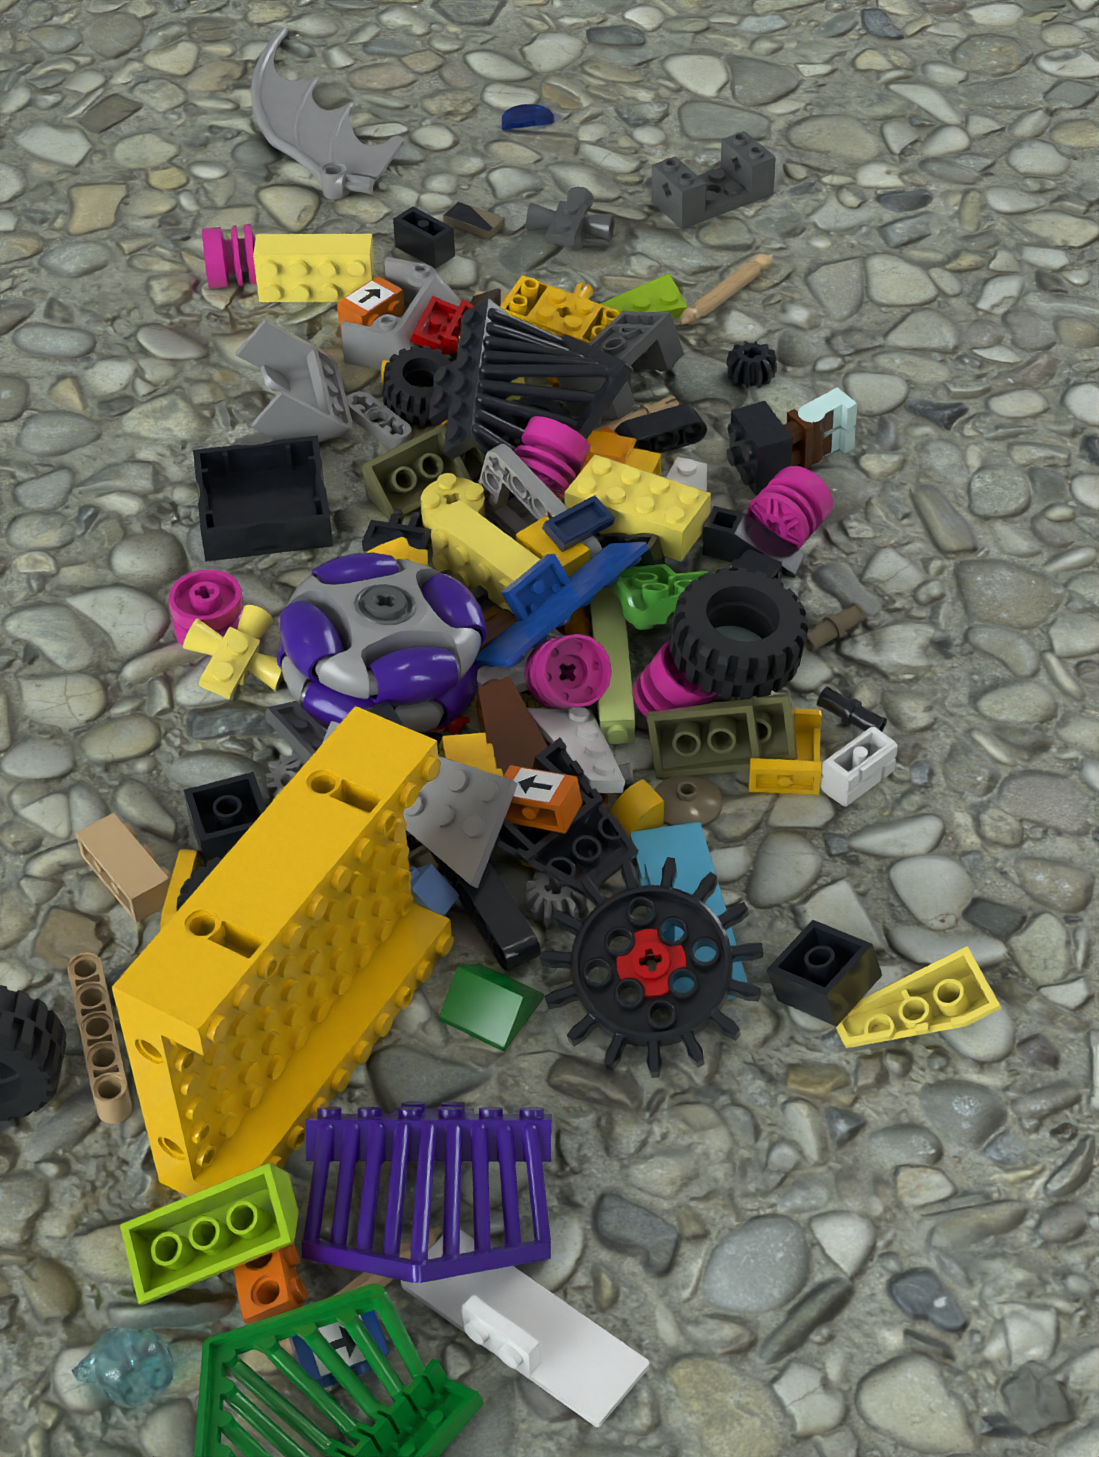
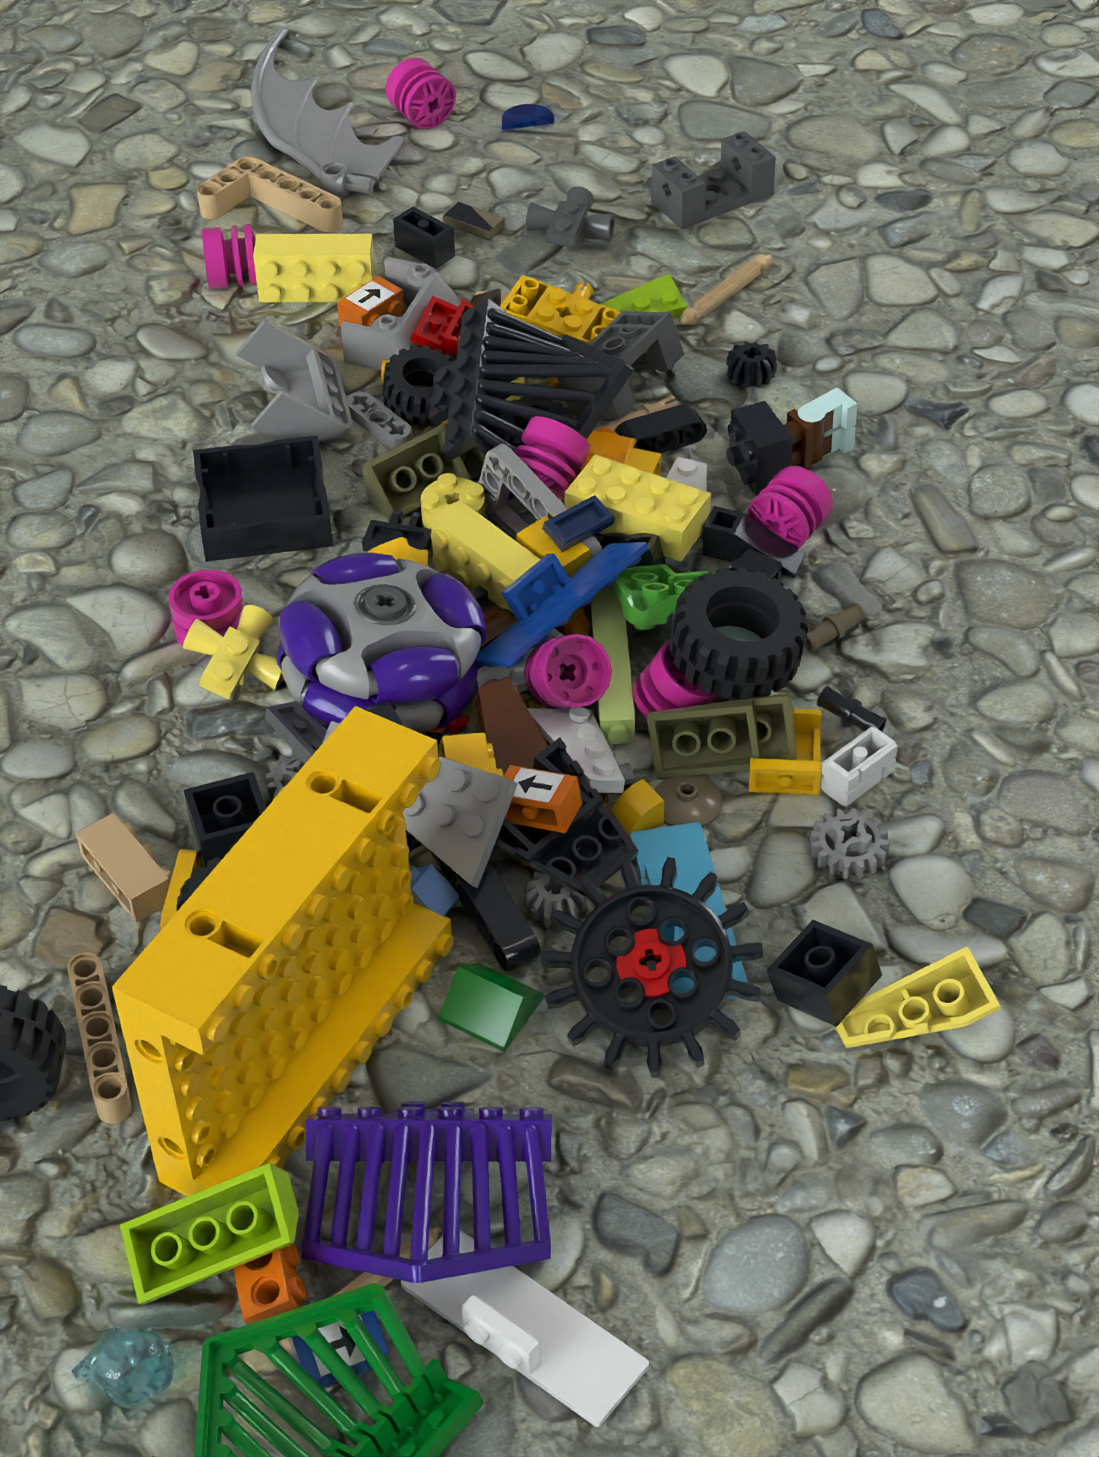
none -> tan beam [197,156,343,233]
none -> dark pink wheel [385,57,456,129]
none -> light grey gear [810,808,890,879]

